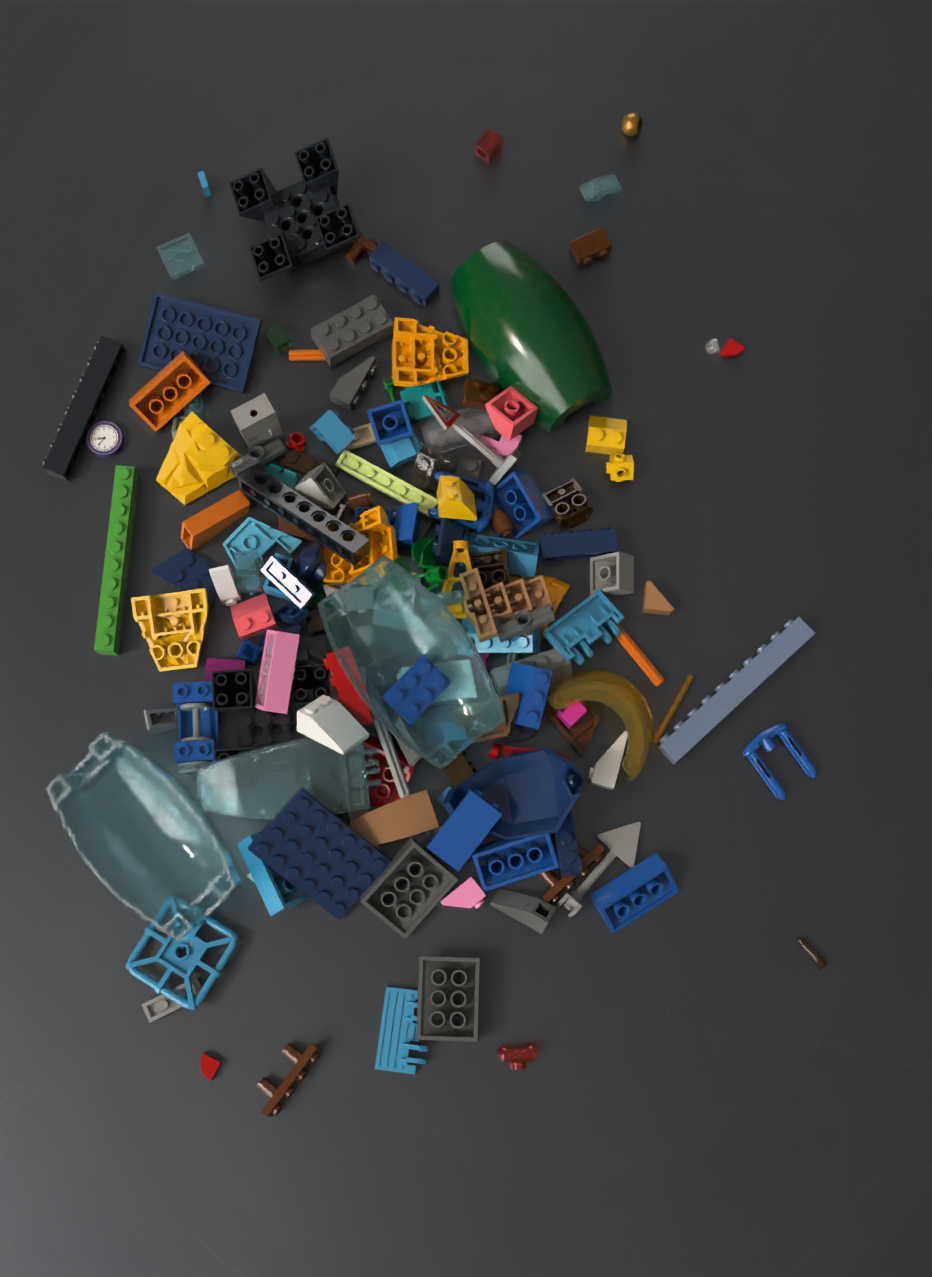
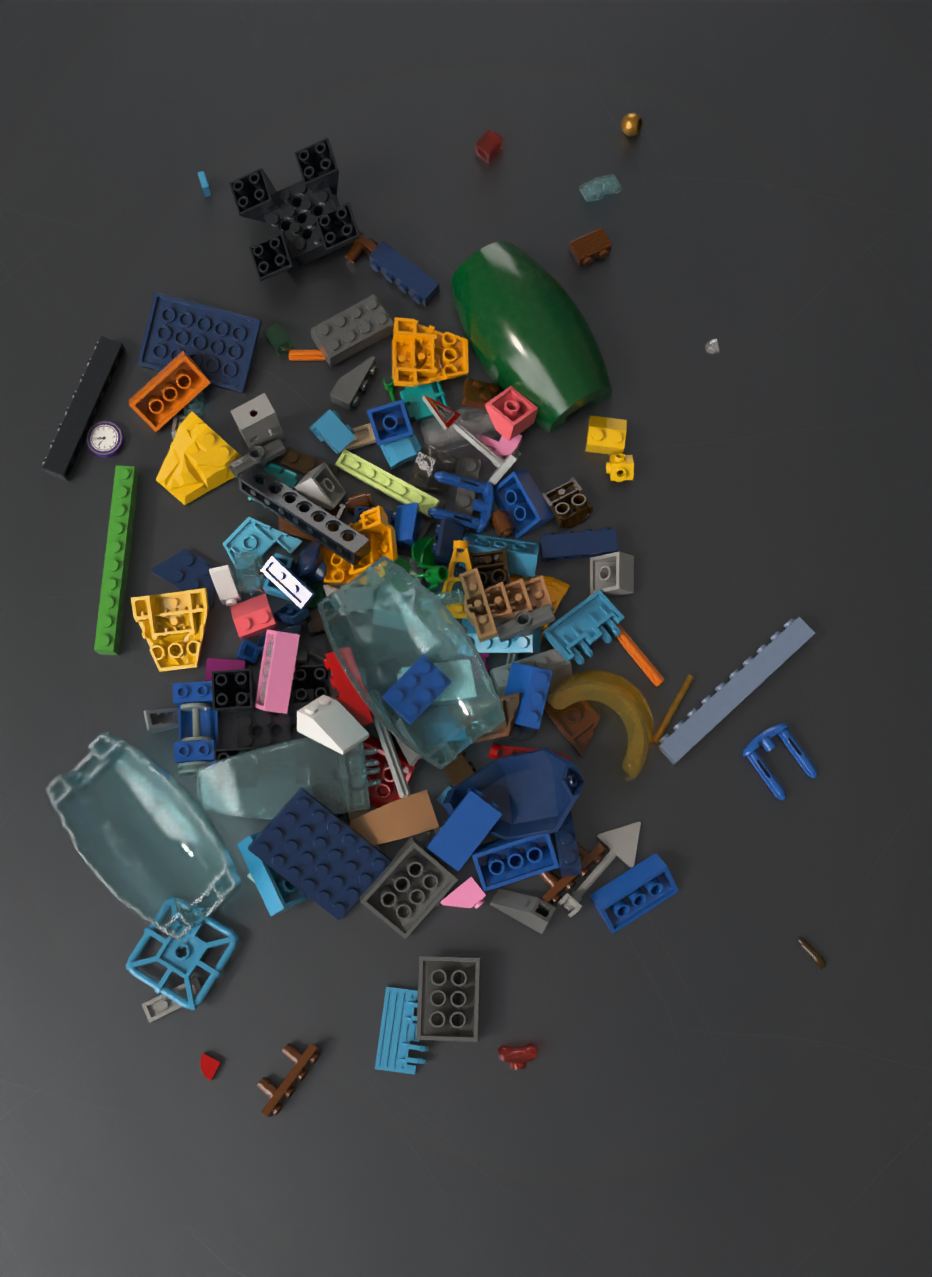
clear light blue plate [156,233,205,280] -> none
orange slope [181,490,251,552] -> none
red plate [286,432,306,451] -> none
yellow slope [436,475,477,521] -> none
dark pink brick [556,698,587,729] -> none
white slope [588,731,629,790] -> none
medium nougat slope [642,580,674,615] -> none
red tile [719,338,745,357] -> none

